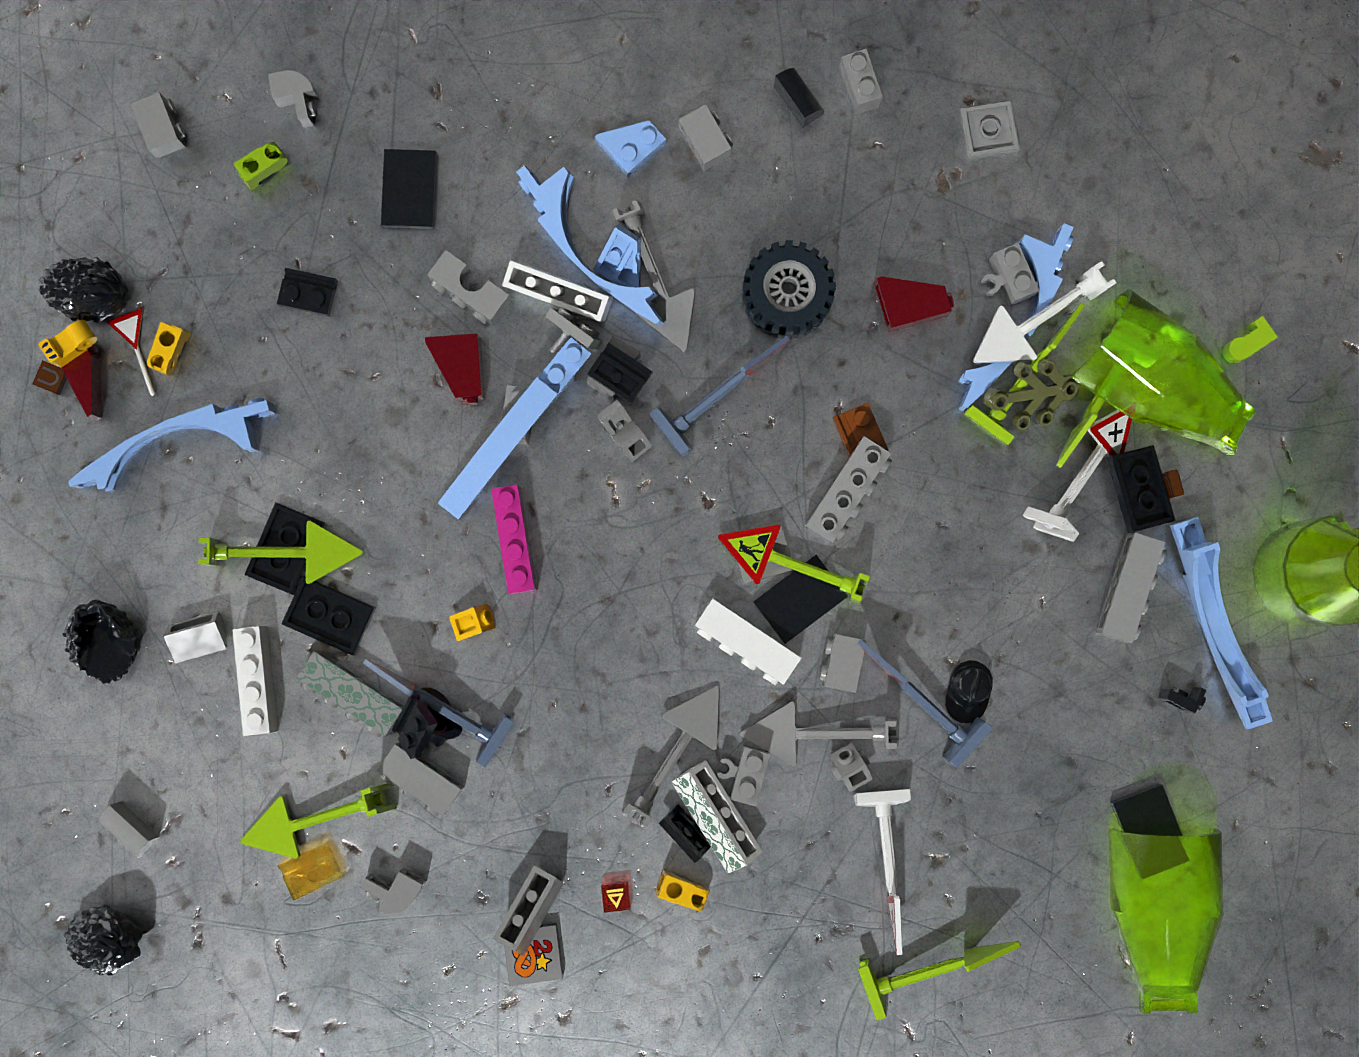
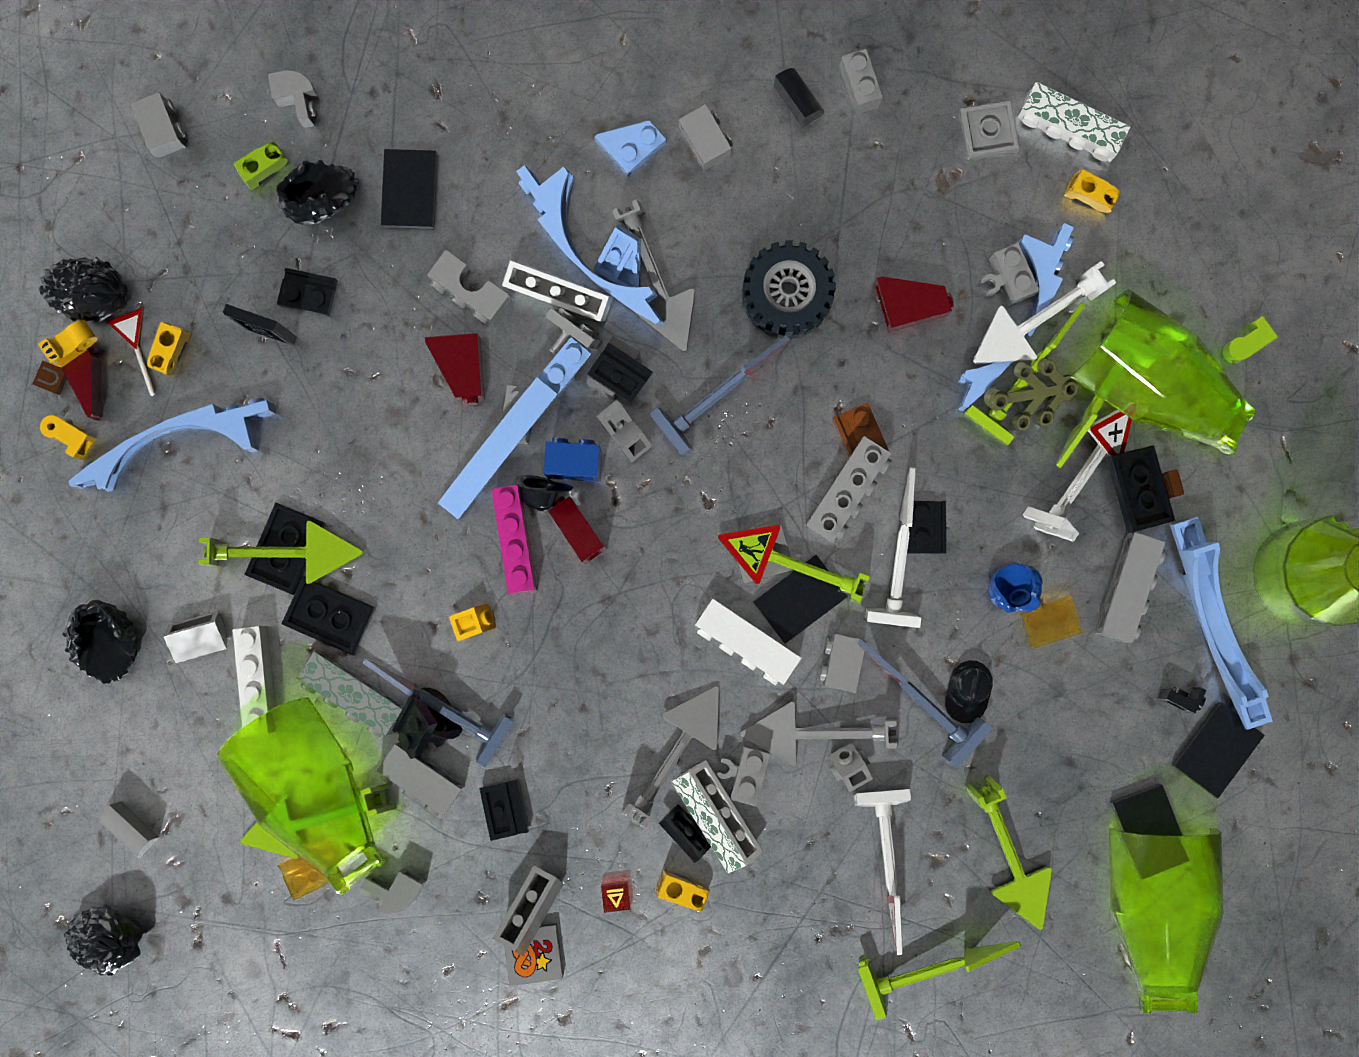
none -> yellow leg [40,415,97,460]
none -> clear neon green windscreen [217,697,385,895]
none -> black tile [223,304,297,345]
none -> black hair [276,160,359,225]
none -> black plate [479,779,529,841]
none -> black piece [515,475,573,511]
none -> blue brick [543,438,602,482]
none -> dark red slope [548,496,607,564]
none -> white piece [865,467,921,628]
none -> black plate [907,501,946,554]
none -> lime piece [965,775,1052,930]
none -> blue hair [988,563,1043,613]
none -> white brick [1017,82,1131,162]
none -> clear yellow plate [1018,596,1083,649]
none -> yellow leg [1063,169,1120,213]
none -> black tile [1172,702,1265,799]

